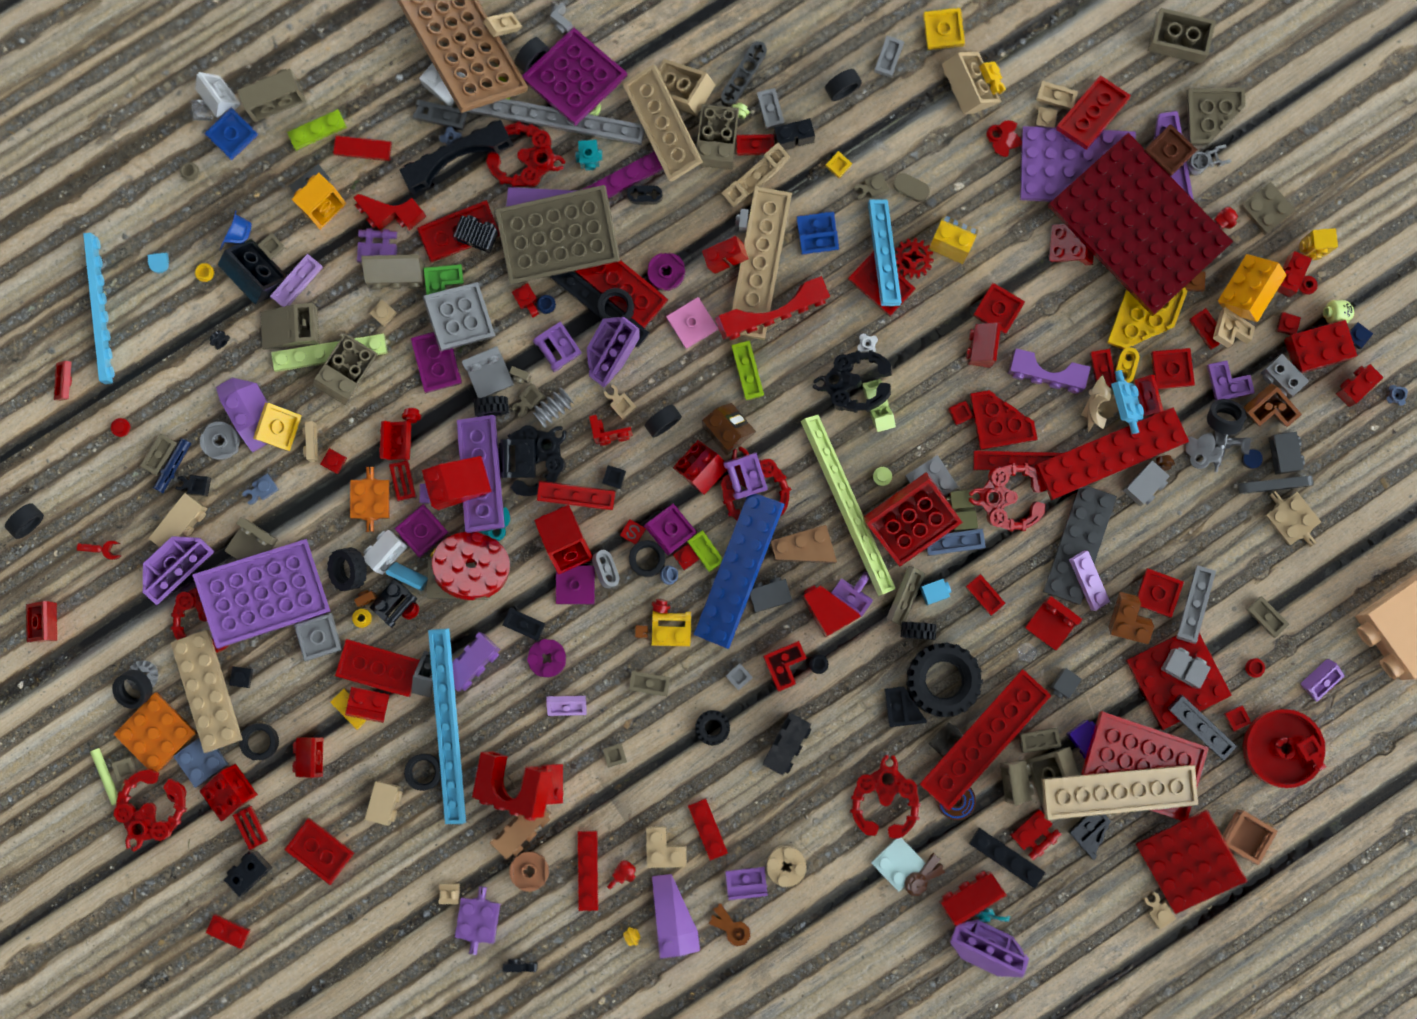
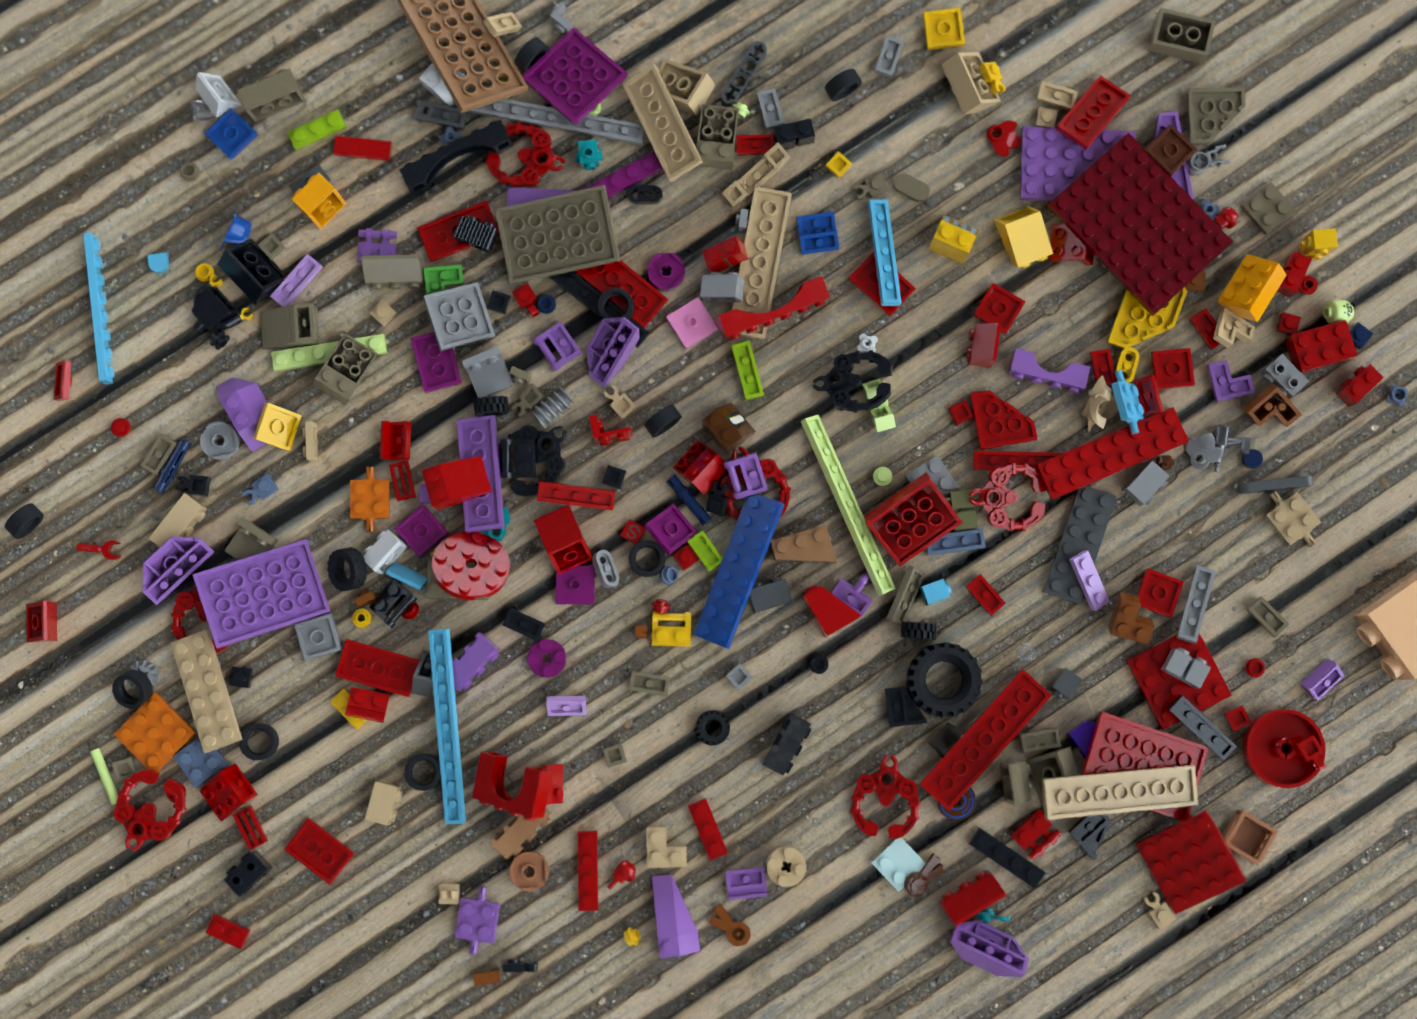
red slope [292,737,324,778] -> none
red plate [320,448,347,474] -> none
red arch [353,194,427,231] -> none
red plate [402,408,421,424] -> none
red brick [763,641,807,692] -> none
red gear [895,238,934,280] -> none
red bracket [1025,596,1083,651] -> none
black tyre [1207,399,1247,435] -> none
dark grey brick [1269,431,1305,475] -> none
none -> black torso [192,275,254,333]
none -> dark orange piece [473,969,501,986]
none -> black plate [487,290,511,315]
none -> dark blue pin [666,474,712,526]
none -> light grey brick [700,272,745,302]
none -> black plate [706,480,729,517]
none -> yellow slope [994,206,1053,268]
none -> sand blue plate [1201,199,1219,220]

